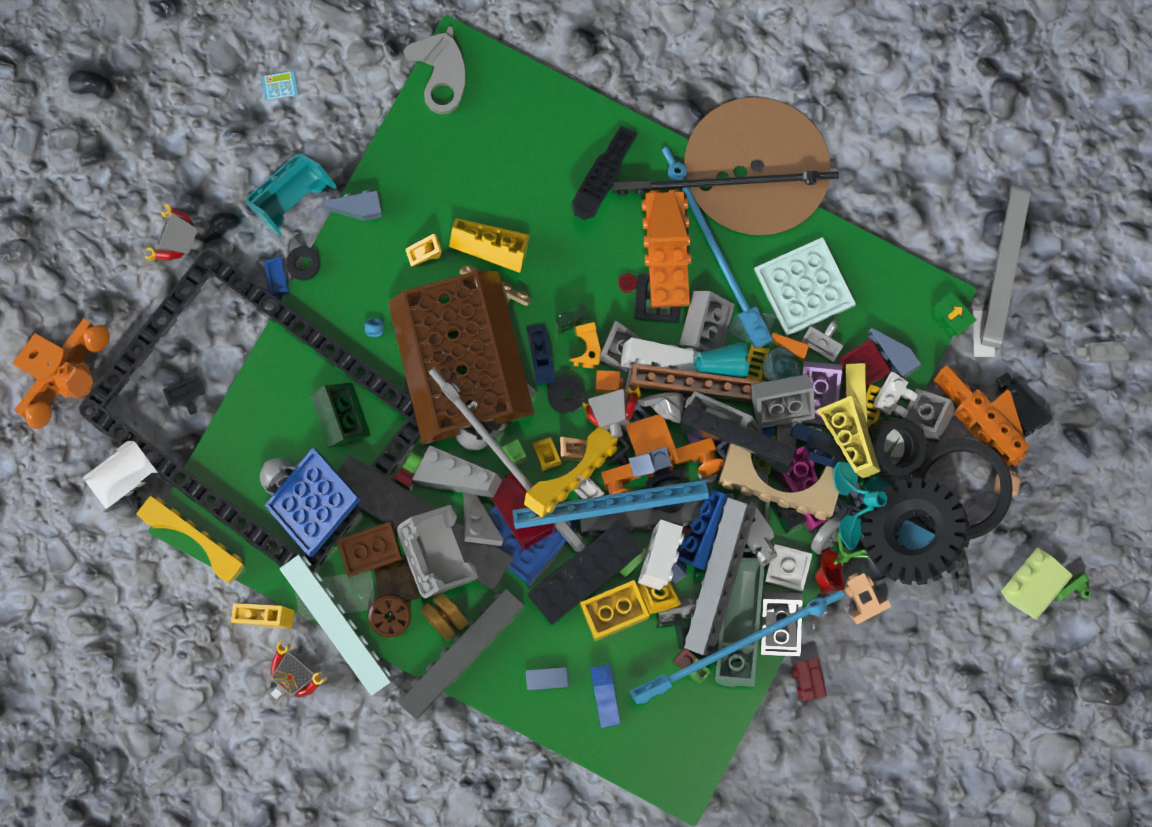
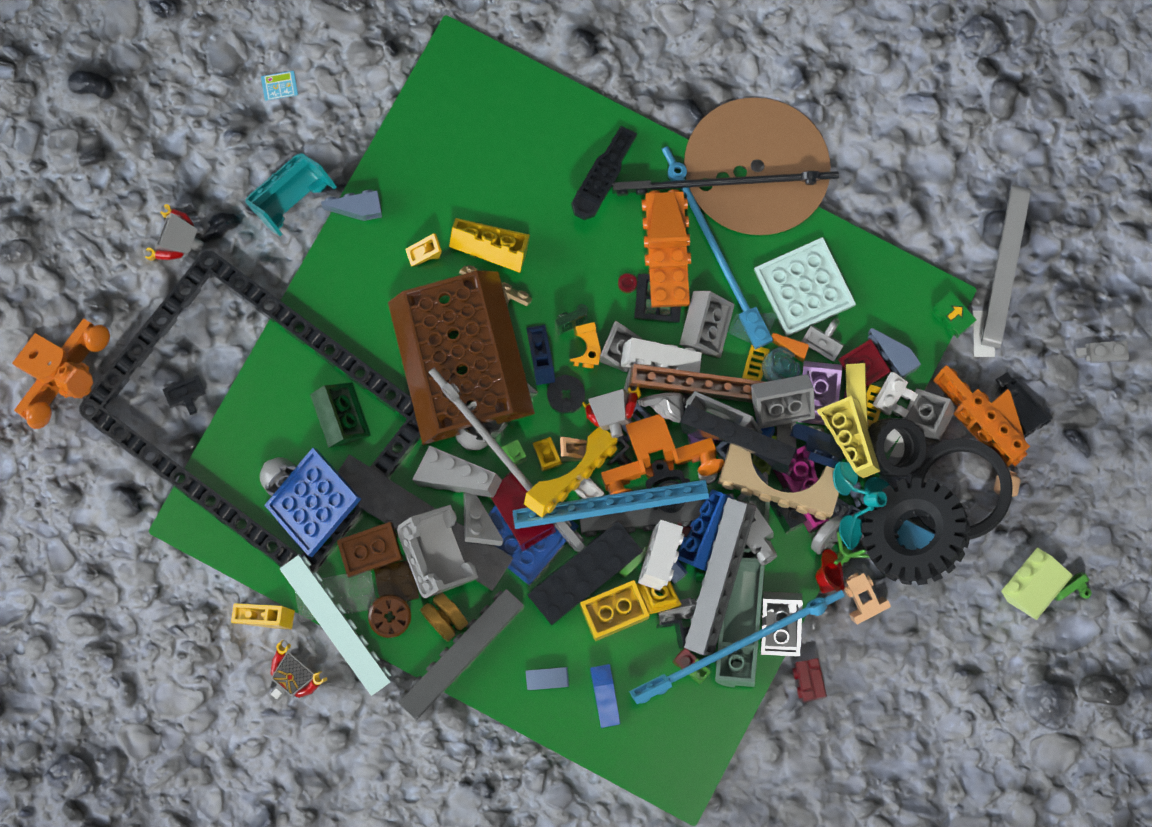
white sticker [79,441,158,513] -> none
yellow arch [136,496,244,585] -> none
blue tile [264,256,290,297] -> none
black tyre [286,246,320,280] -> none
dark azure tile [365,318,384,337] -> none
leg [394,451,423,490] -> none
light grey animal [404,27,465,114] -> none
orange brick [596,370,623,394] -> none
sand blue slope [628,447,672,477] -> none
teal cone [693,343,749,379] -> none
white plate [765,544,812,592] -> none
dark grey piece [951,549,973,596] -> none

